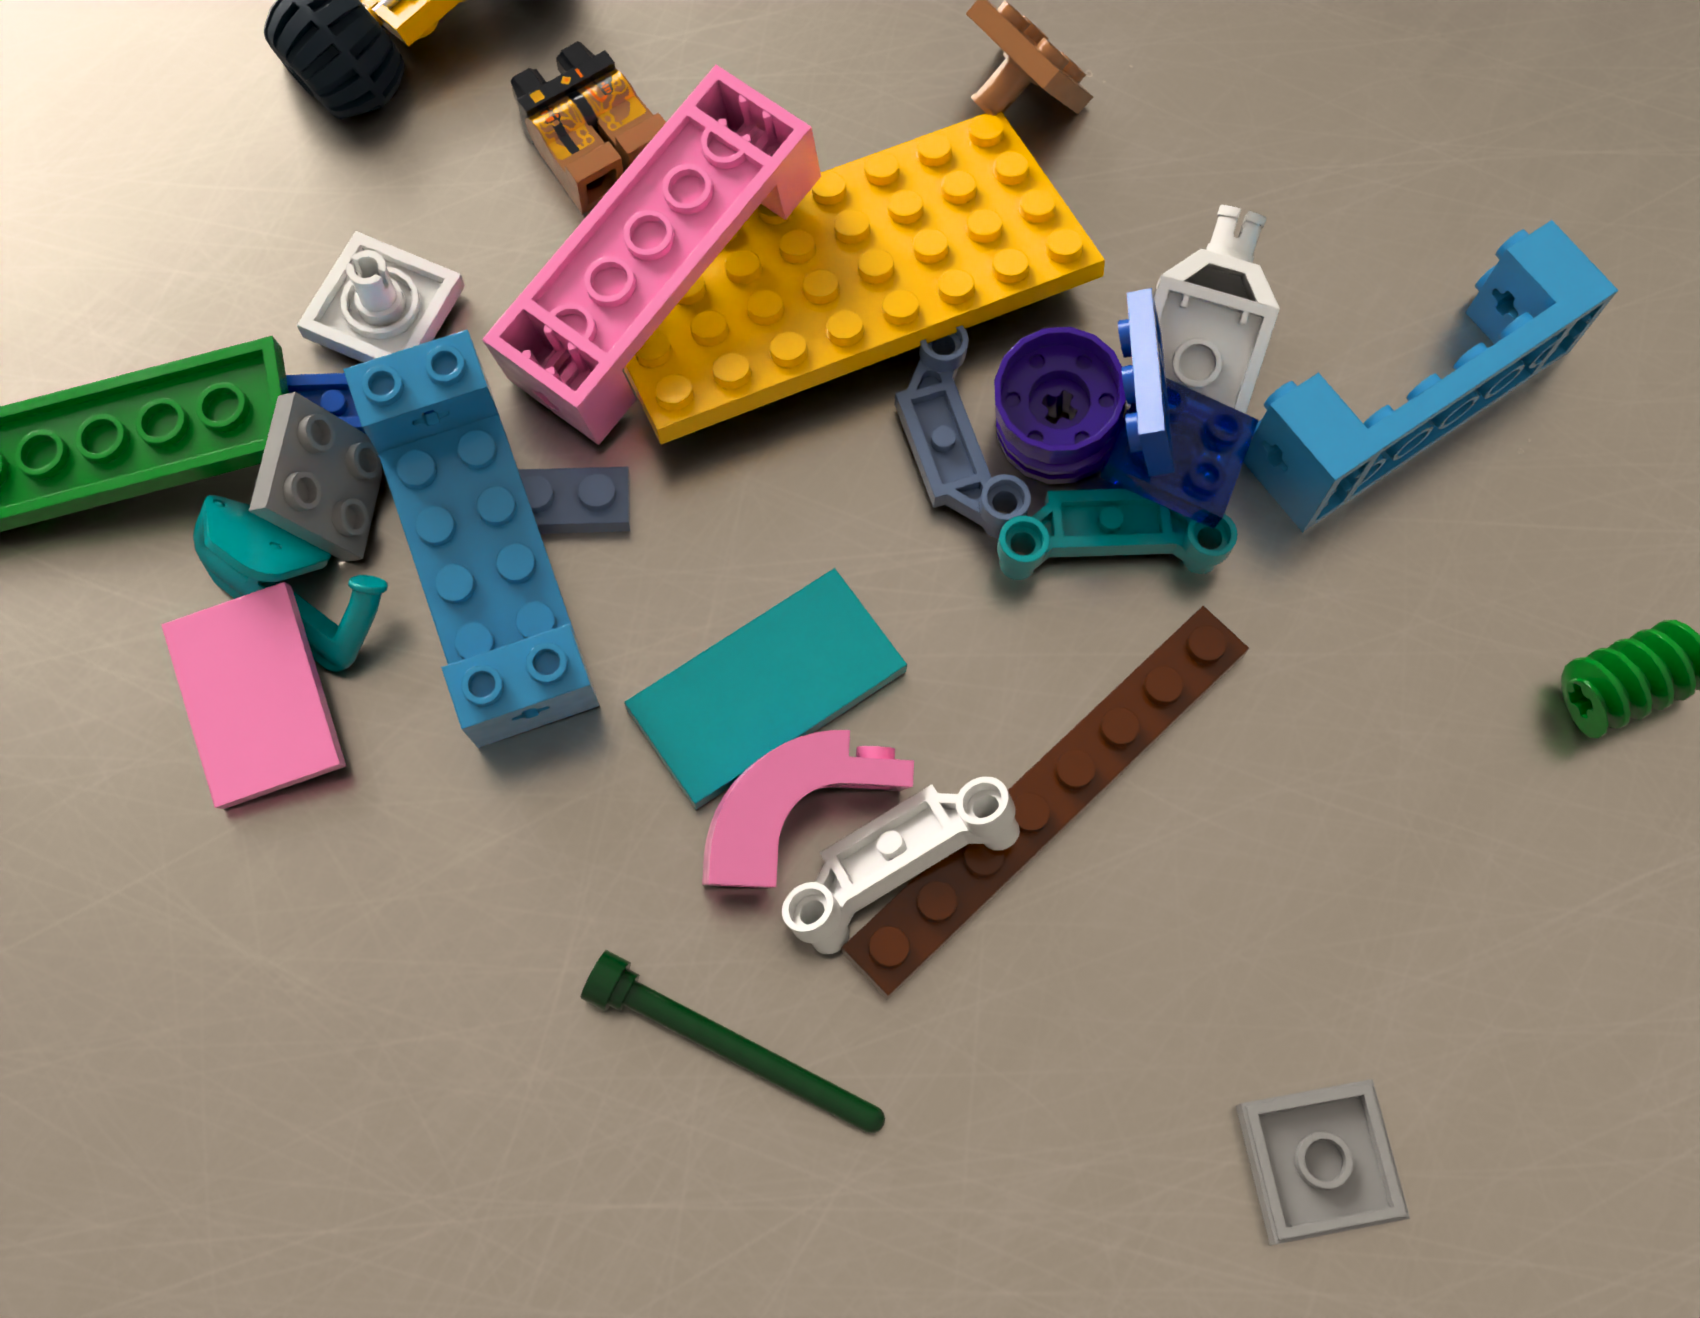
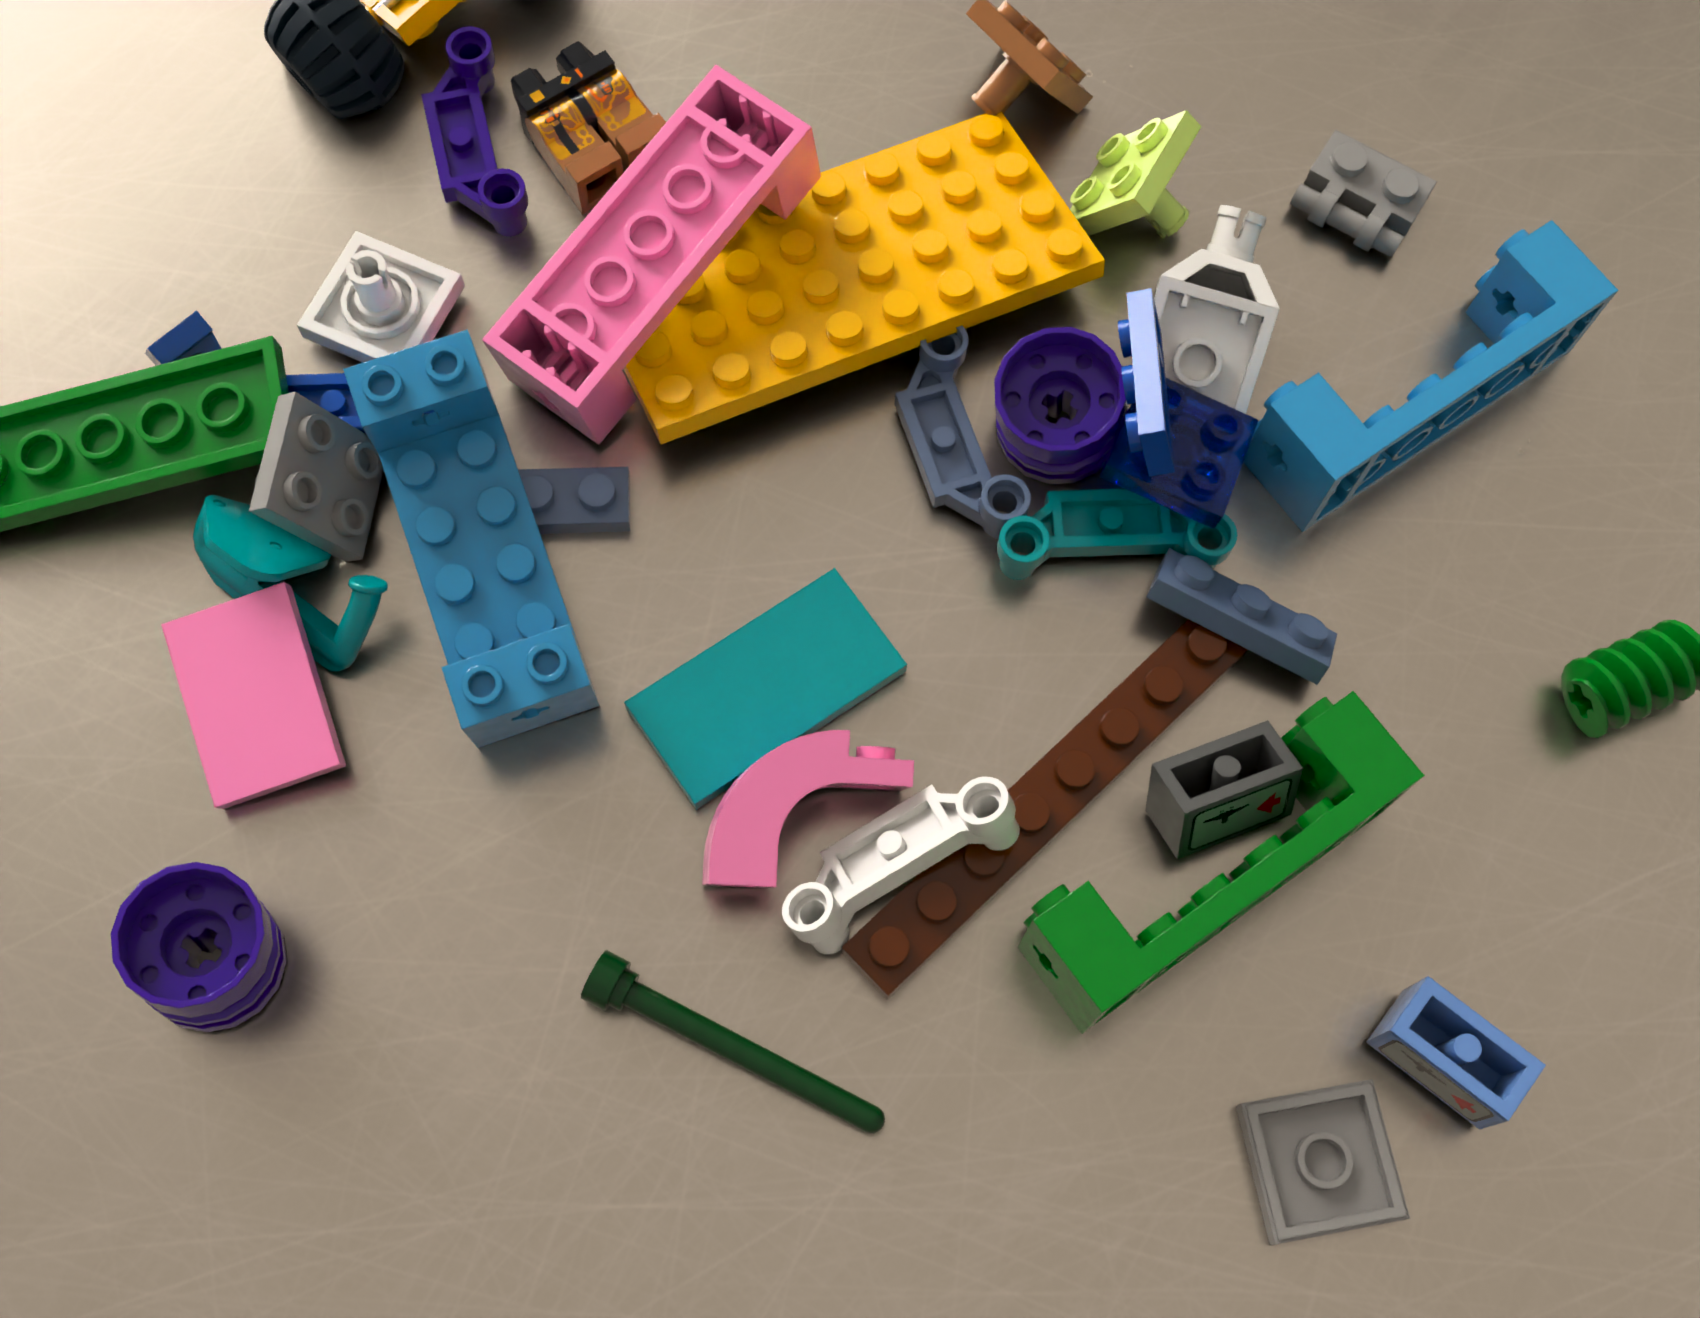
none -> dark purple wheel [111,862,287,1032]
none -> blue tile [145,310,222,366]
none -> dark purple plate [421,26,528,237]
none -> green plate [1017,691,1425,1034]
none -> yellowish green plate [1070,110,1202,238]
none -> dark grey brick [1145,720,1303,859]
none -> sand blue plate [1146,548,1337,685]
none -> light grey plate [1290,130,1437,257]
none -> medium blue brick [1366,976,1546,1130]

